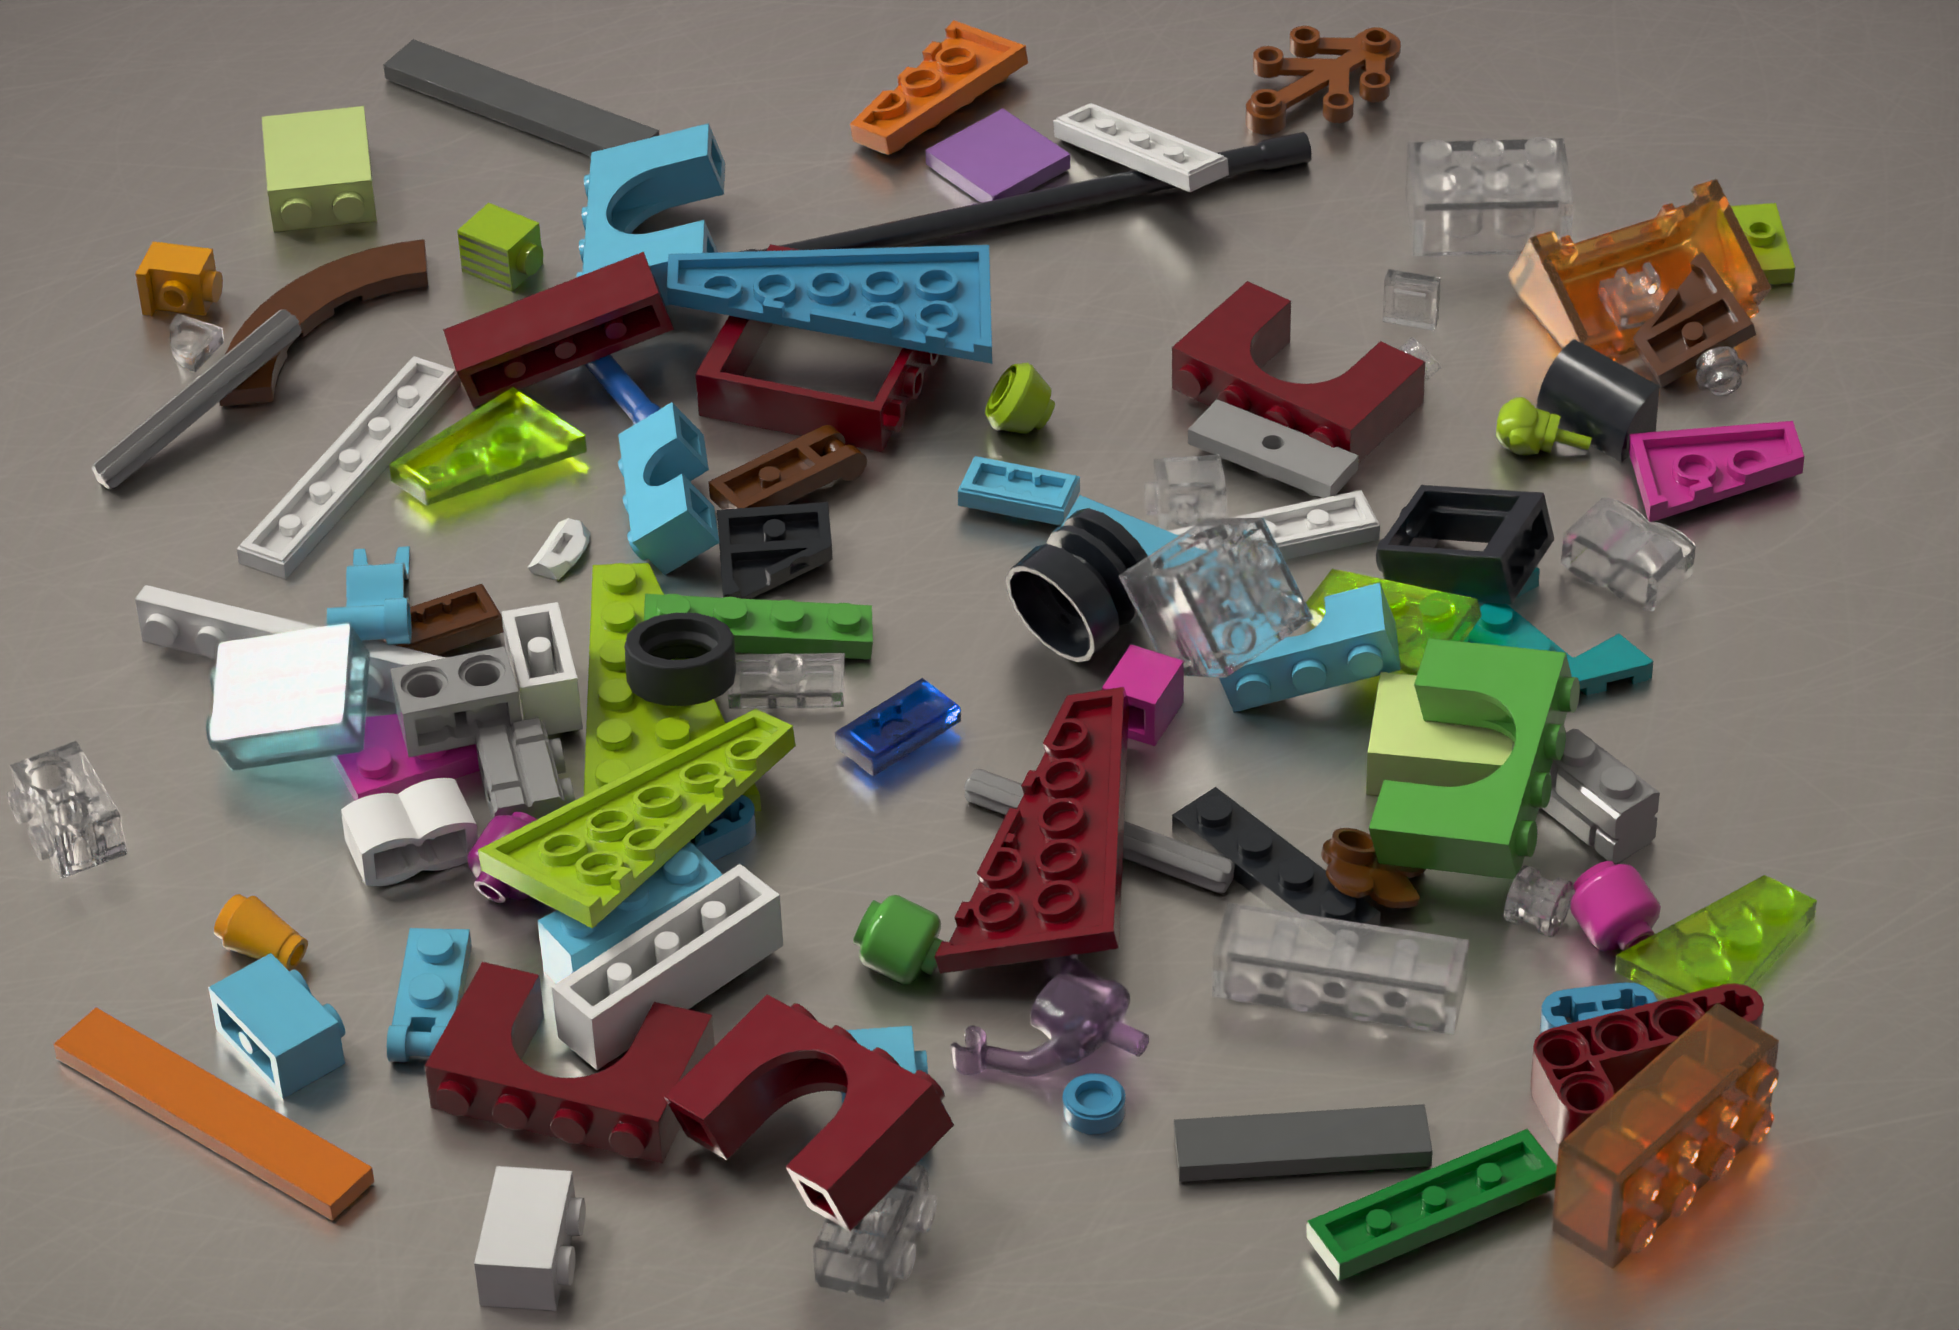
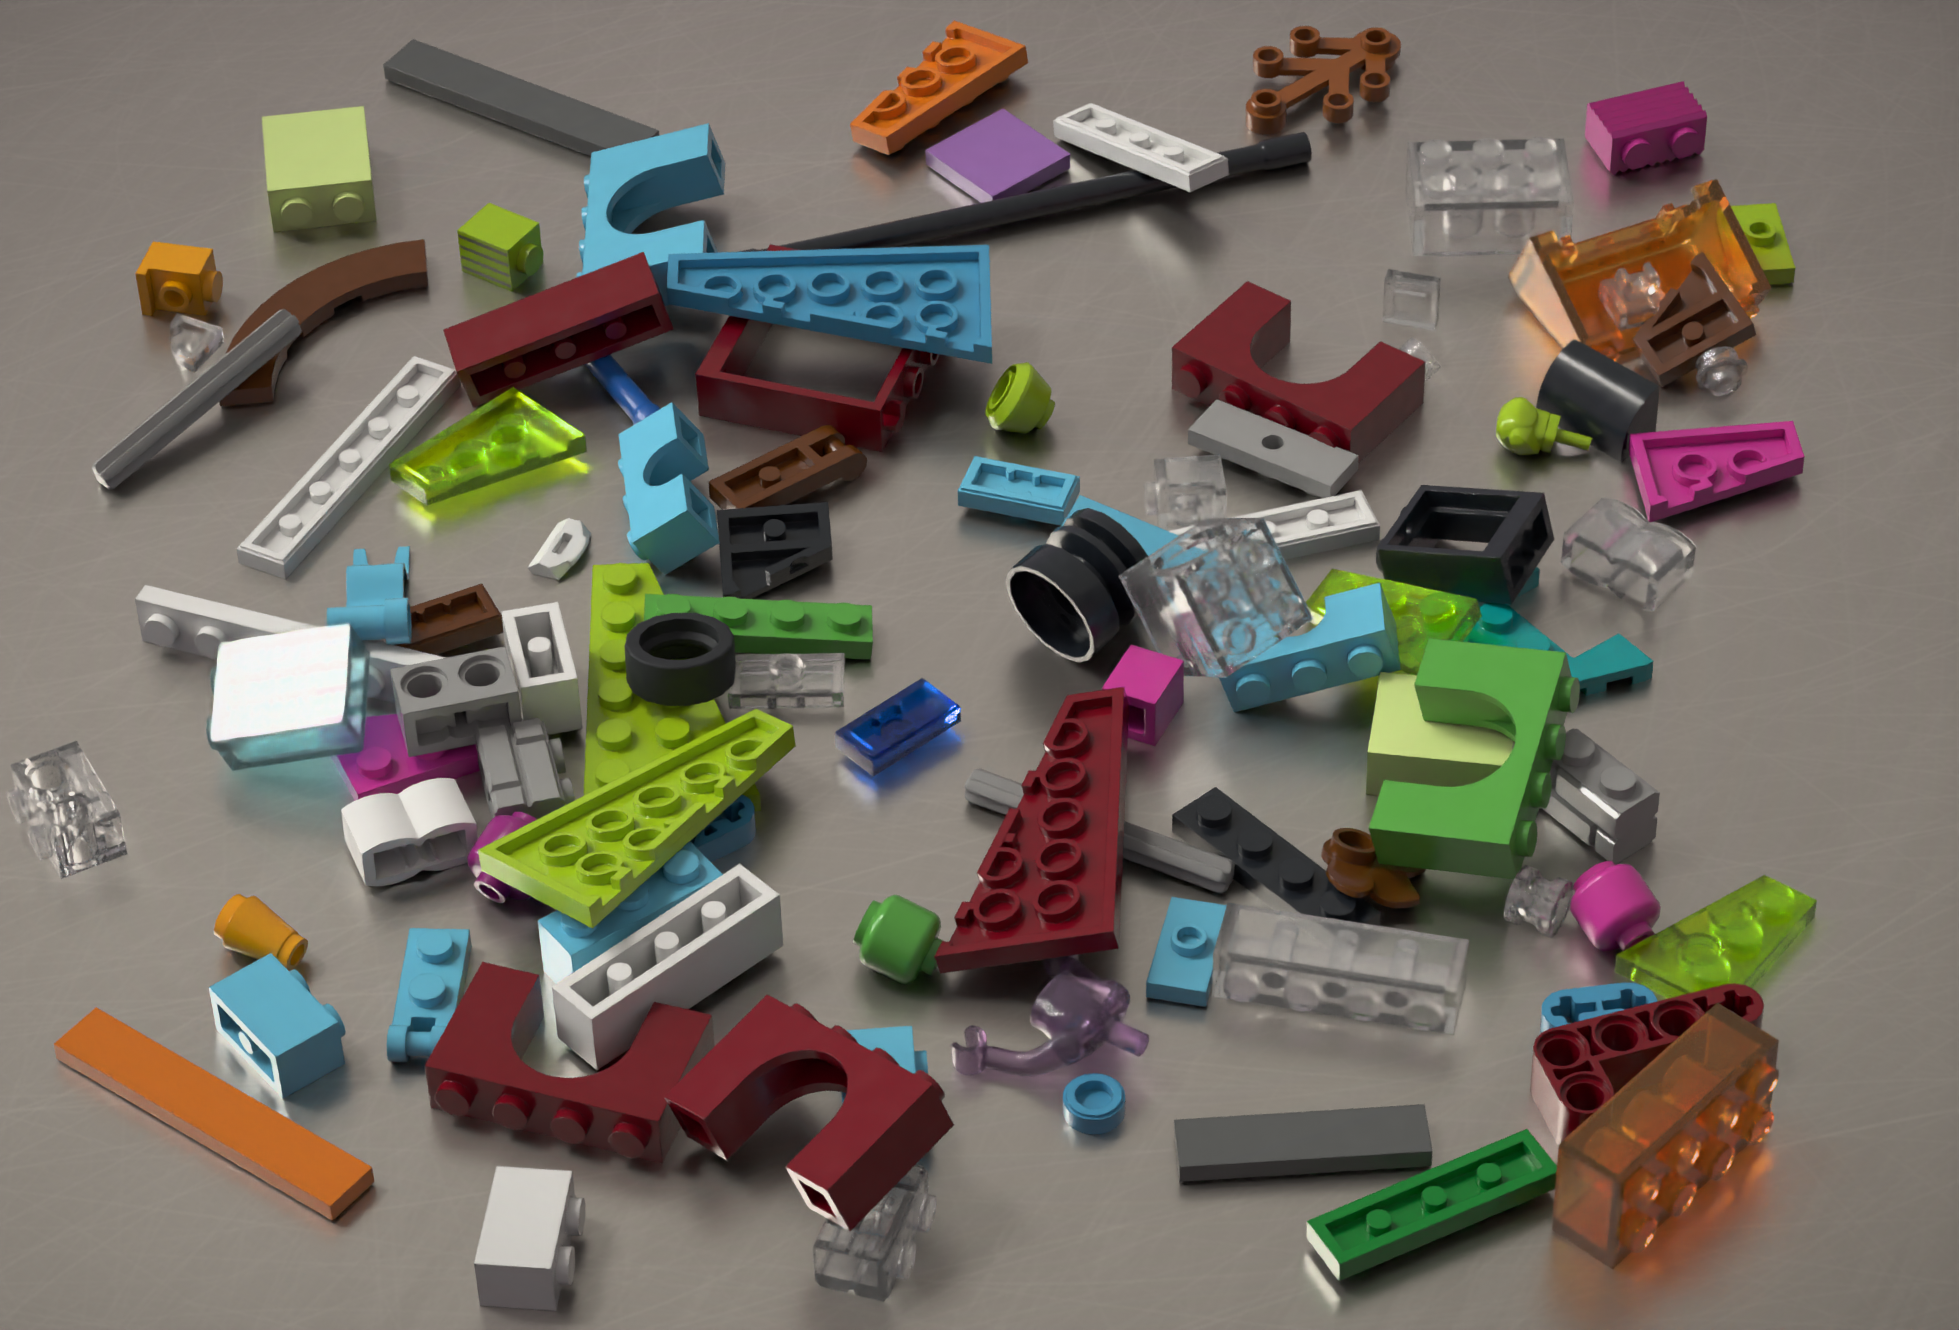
none -> medium azure plate [1146,897,1231,1007]
none -> dark pink brick [1585,81,1707,175]

